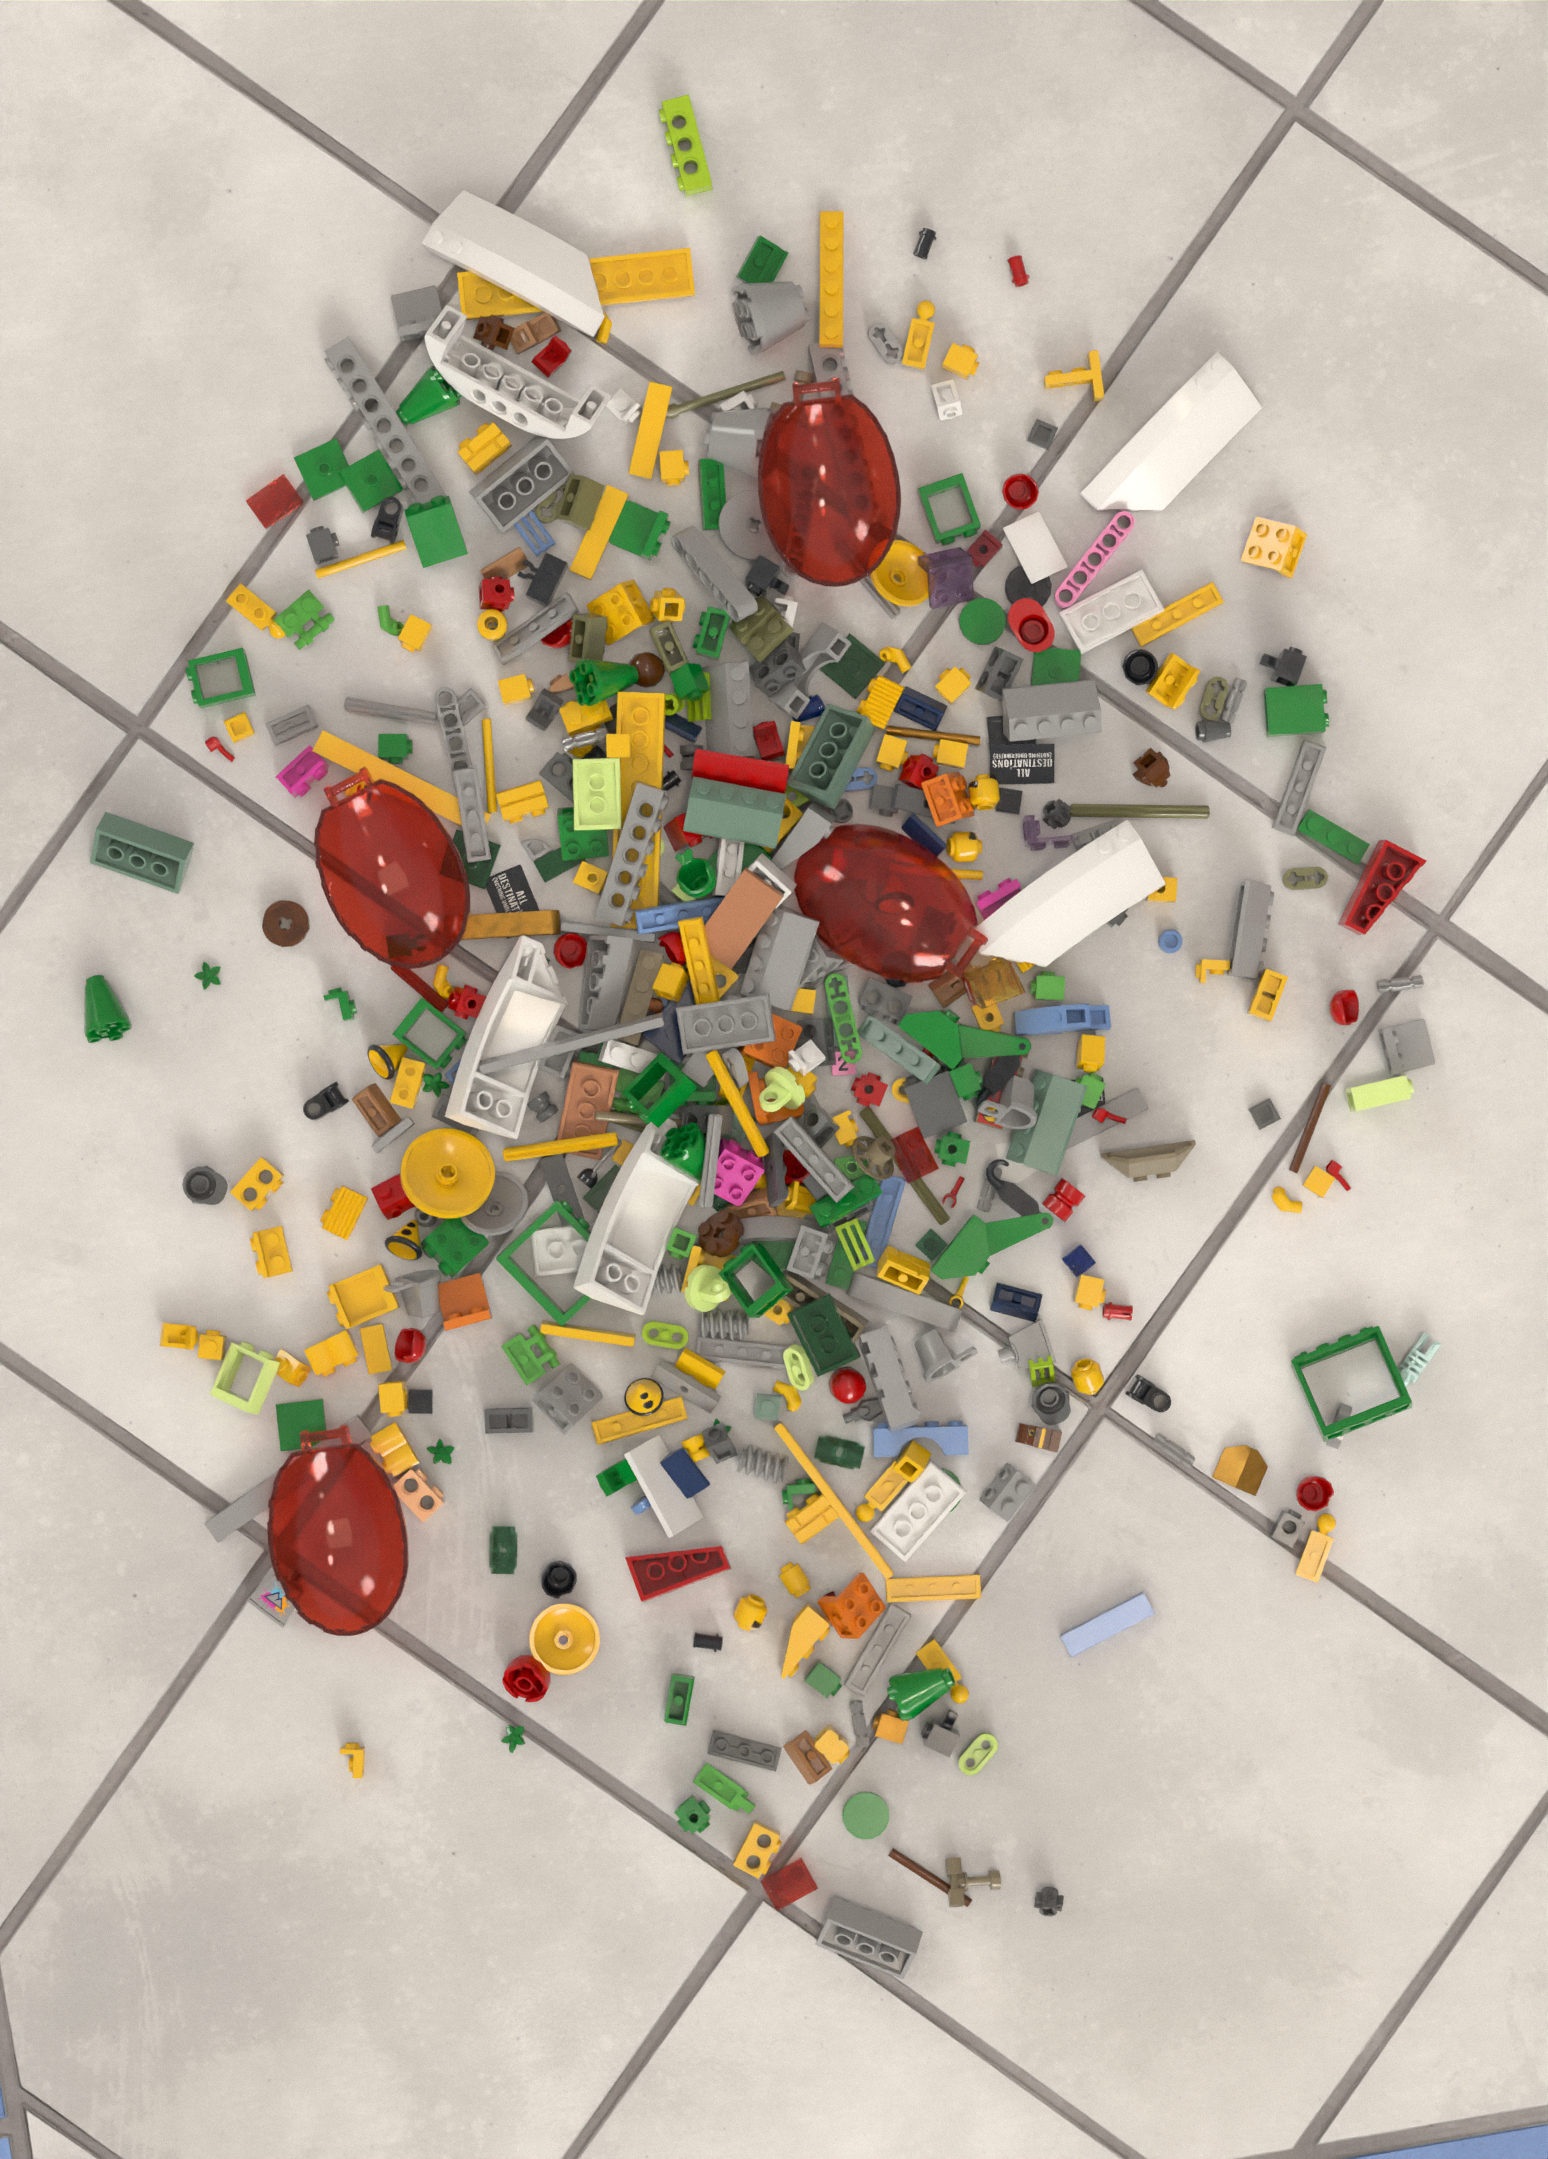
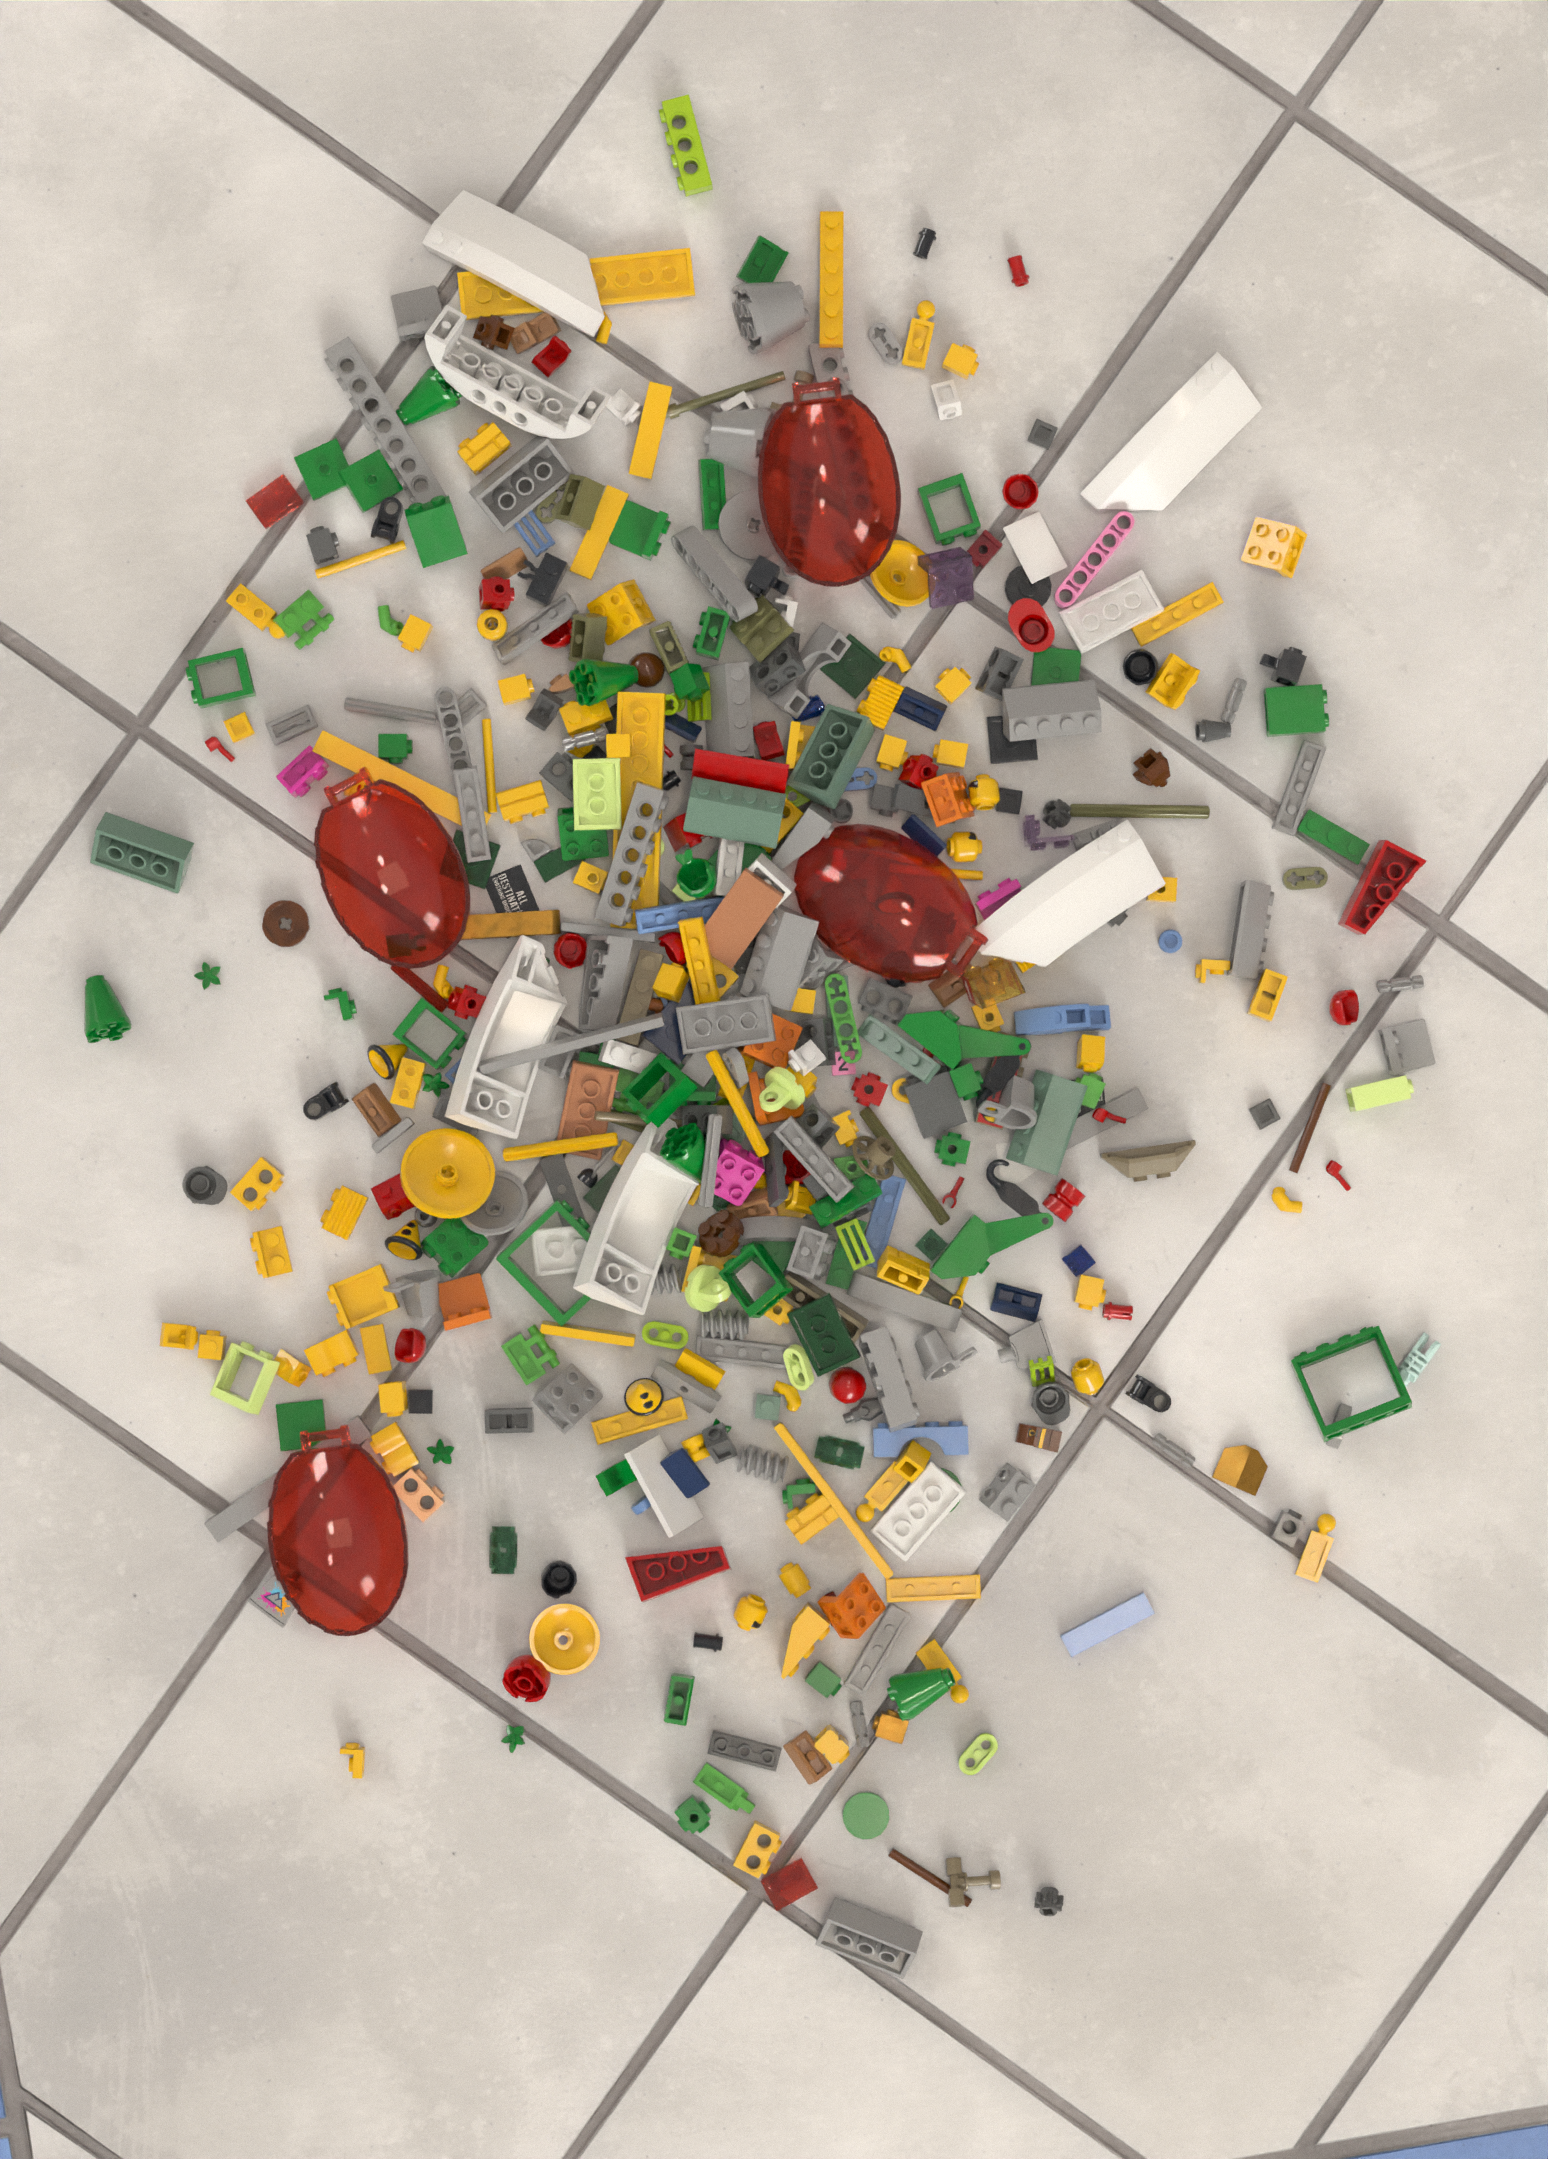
dark grey wheel [527,1091,559,1124] -> none
yellow brick [650,588,685,623] -> none
yellow brick [659,450,689,486] -> none
pearl gold bar [886,725,981,746] -> none
clear red plate [890,1127,939,1184] -> none
brick [921,1709,960,1758] -> none
green tile [959,598,1006,645] -> none
light grey axle [977,1167,1002,1212] -> none
black sticker [990,744,1055,784] -> none
bright green brick [1030,971,1065,1001] -> none
yellow bracket [1043,350,1104,402] -> none
olive beam [1200,677,1228,721] -> none
red hair [1296,1475,1334,1511] -> none
yellow tile [1302,1166,1335,1198] -> none

